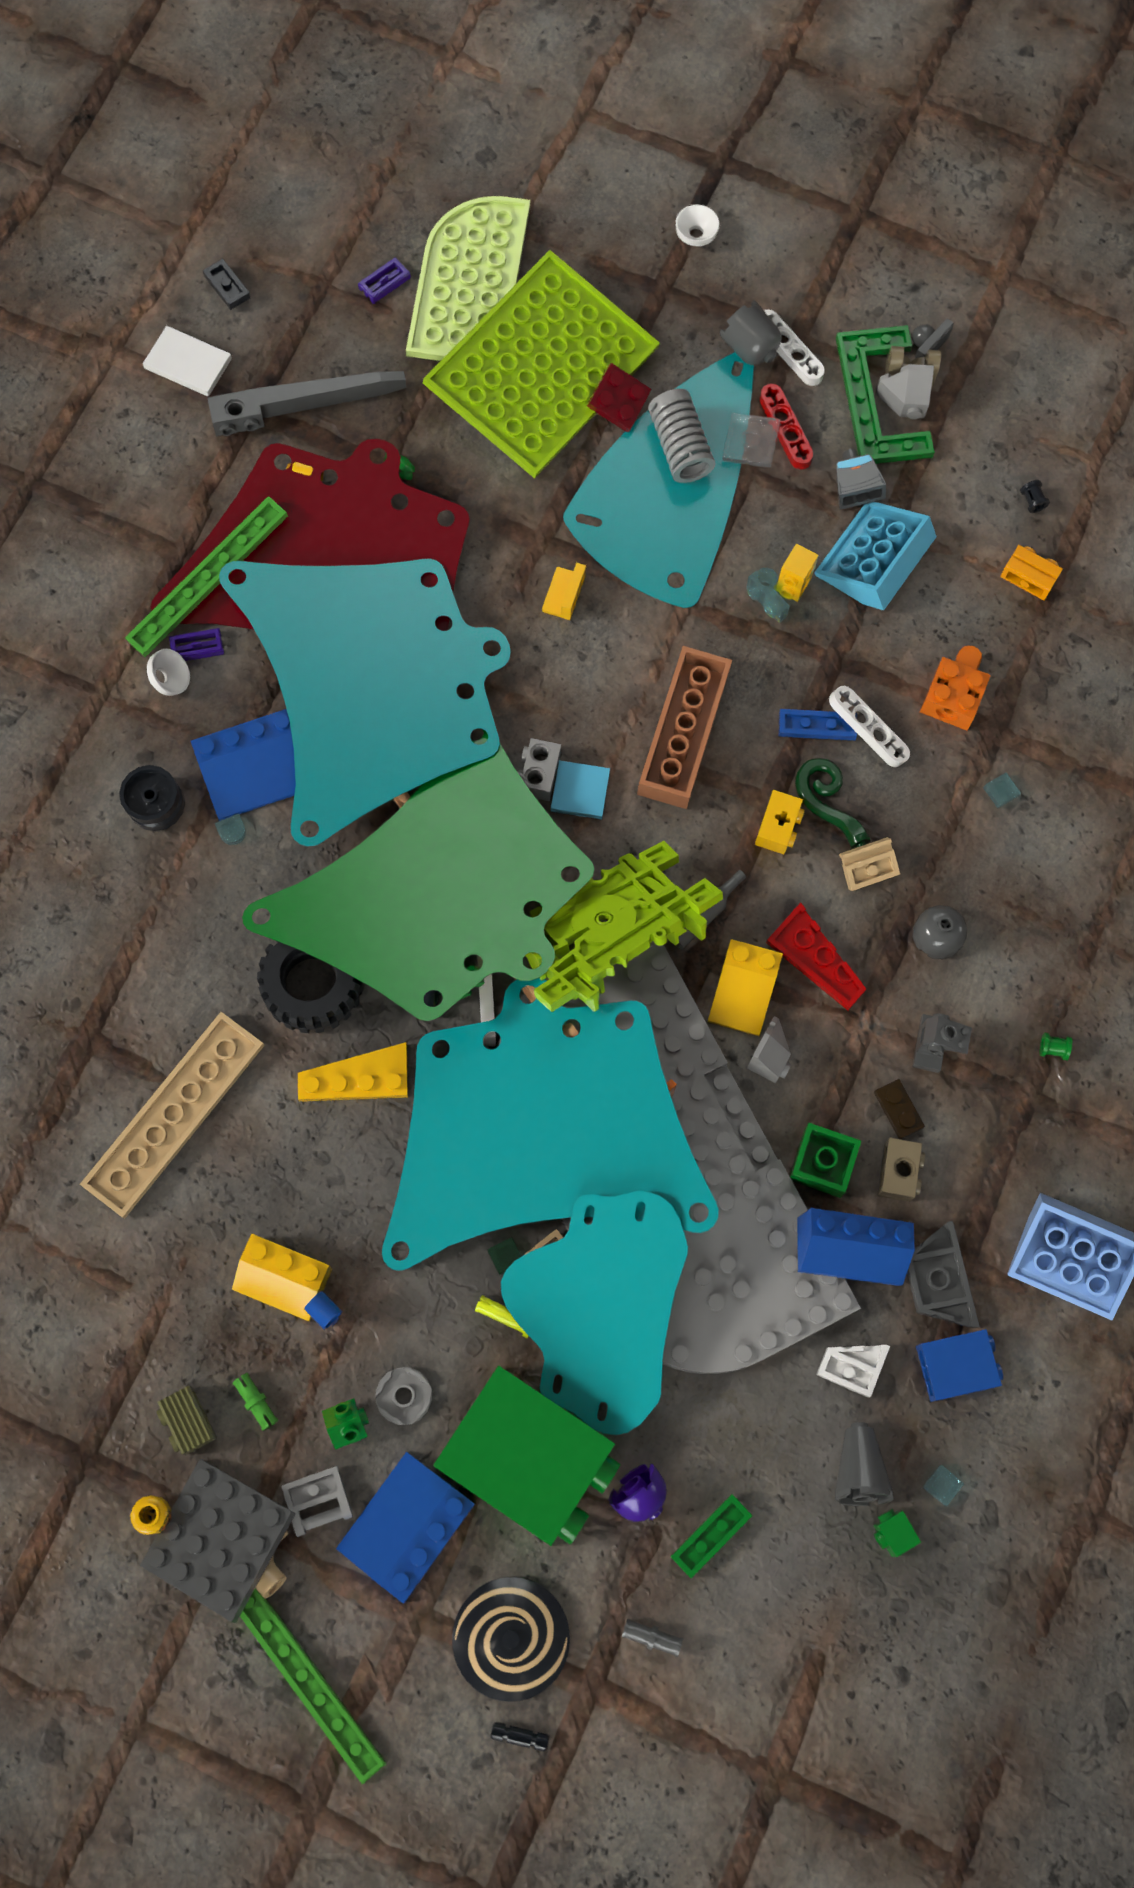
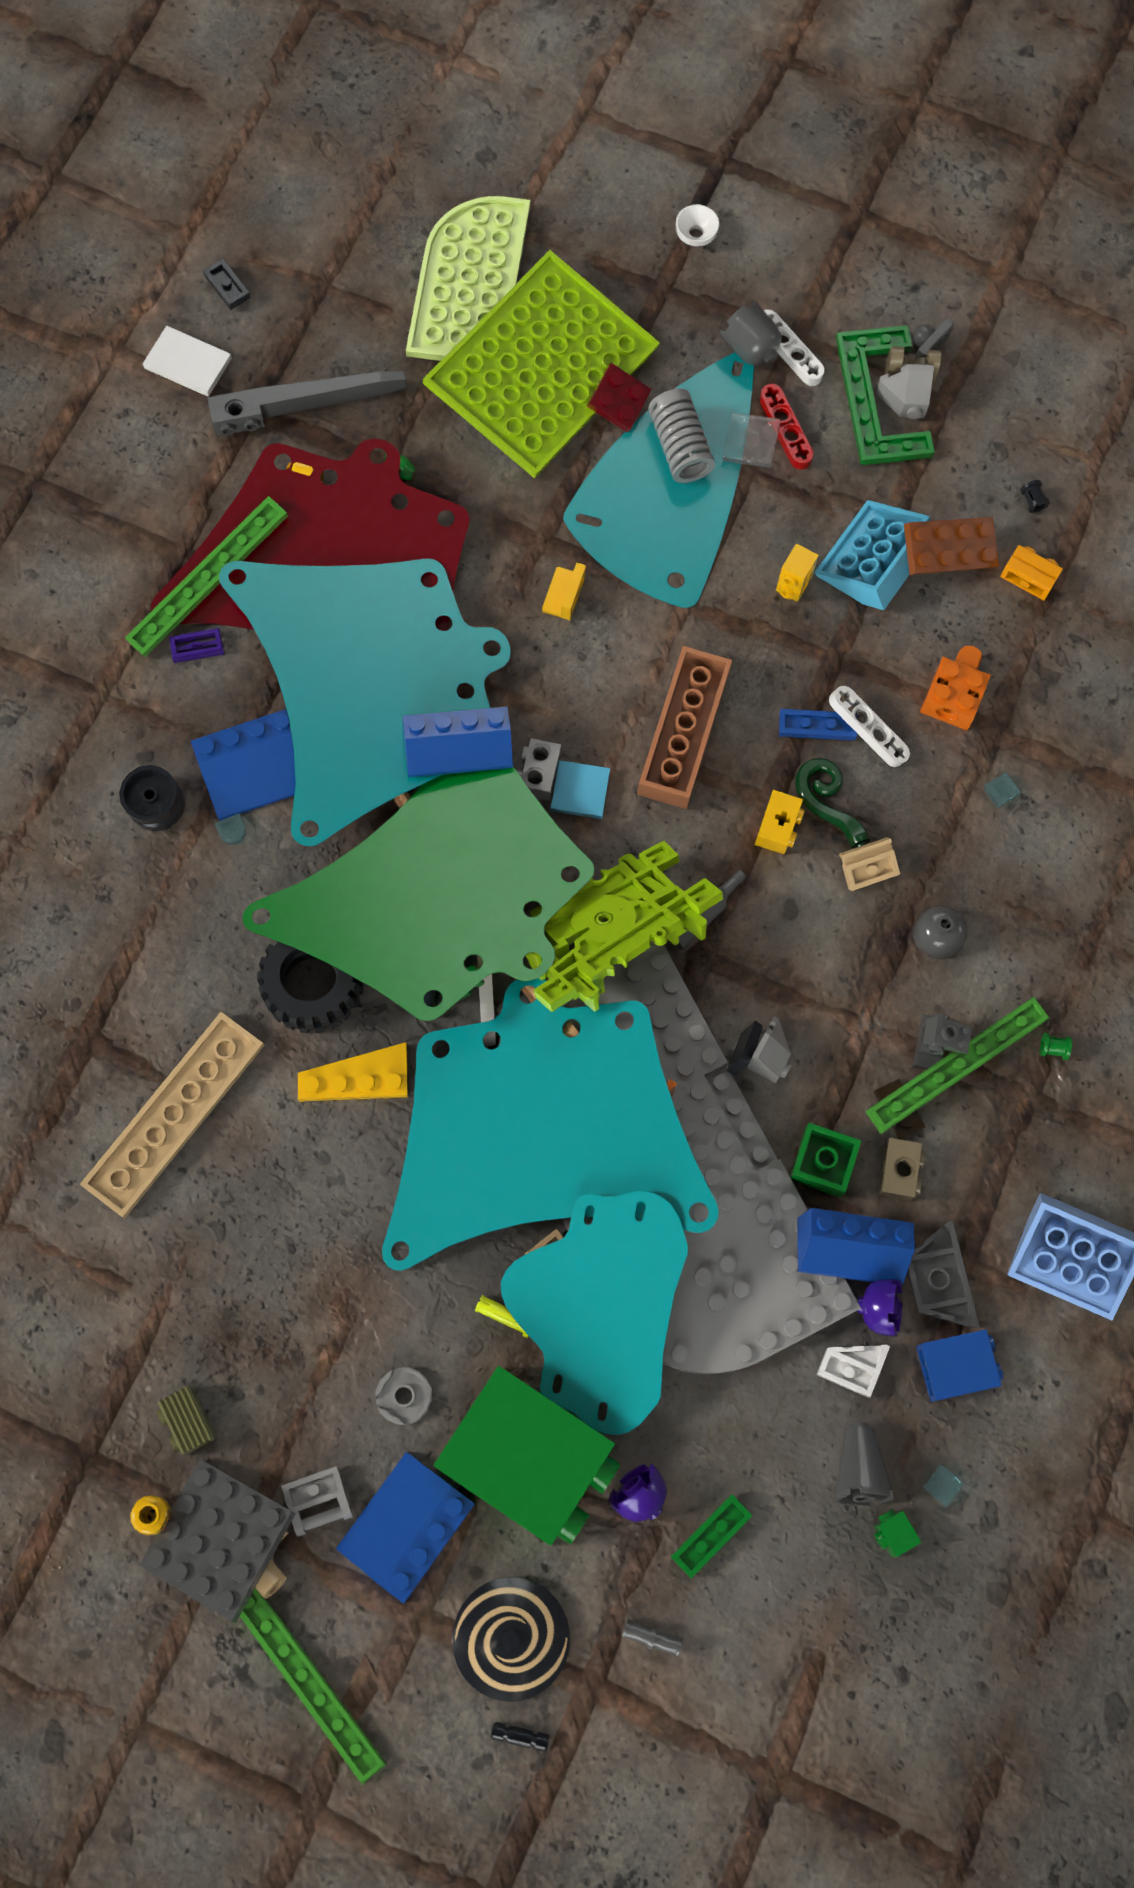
white piece [147,649,190,696] -> none
yellow slope [232,1233,332,1322] -> none
bright green pin [232,1373,279,1431] -> none
blue piece [304,1291,342,1330] -> none
green brick [322,1398,369,1450] -> none
dark purple tile [358,257,411,304] -> none
clear green tile [487,1237,522,1276] -> none
yellow slope [707,939,783,1036] -> none
clear light blue plate [746,568,790,623] -> none
red wing [766,902,866,1011] -> none
dark grey torso [836,449,886,510] -> none
none -> blue slope [402,707,513,777]
none -> black tile [727,1021,763,1076]
none -> dark purple cylinder [858,1279,903,1337]
none -> bright green tile [865,997,1050,1134]
none -> dark orange plate [904,517,999,575]

